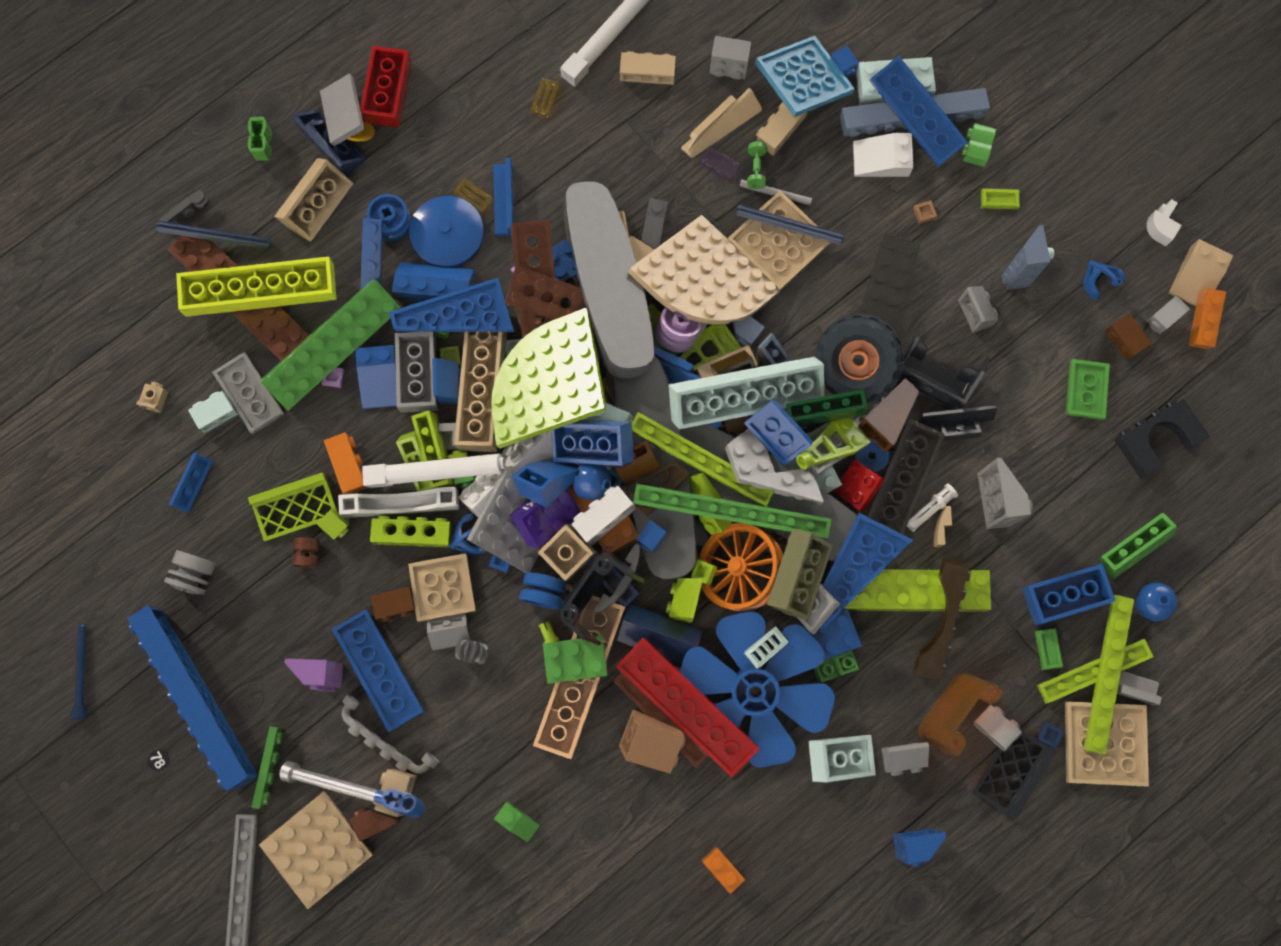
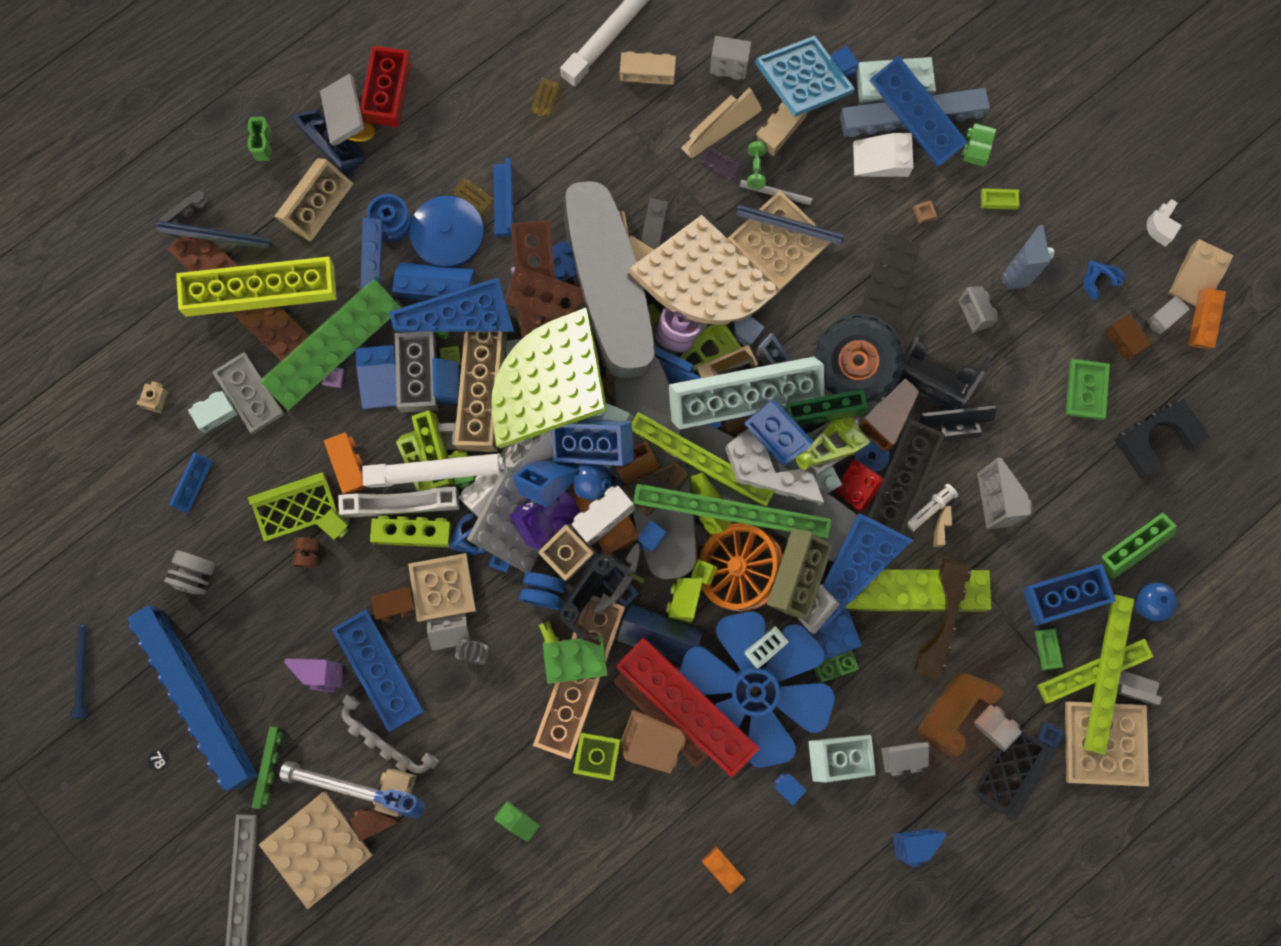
none -> lime brick [573,733,620,780]
none -> blue brick [774,773,807,805]

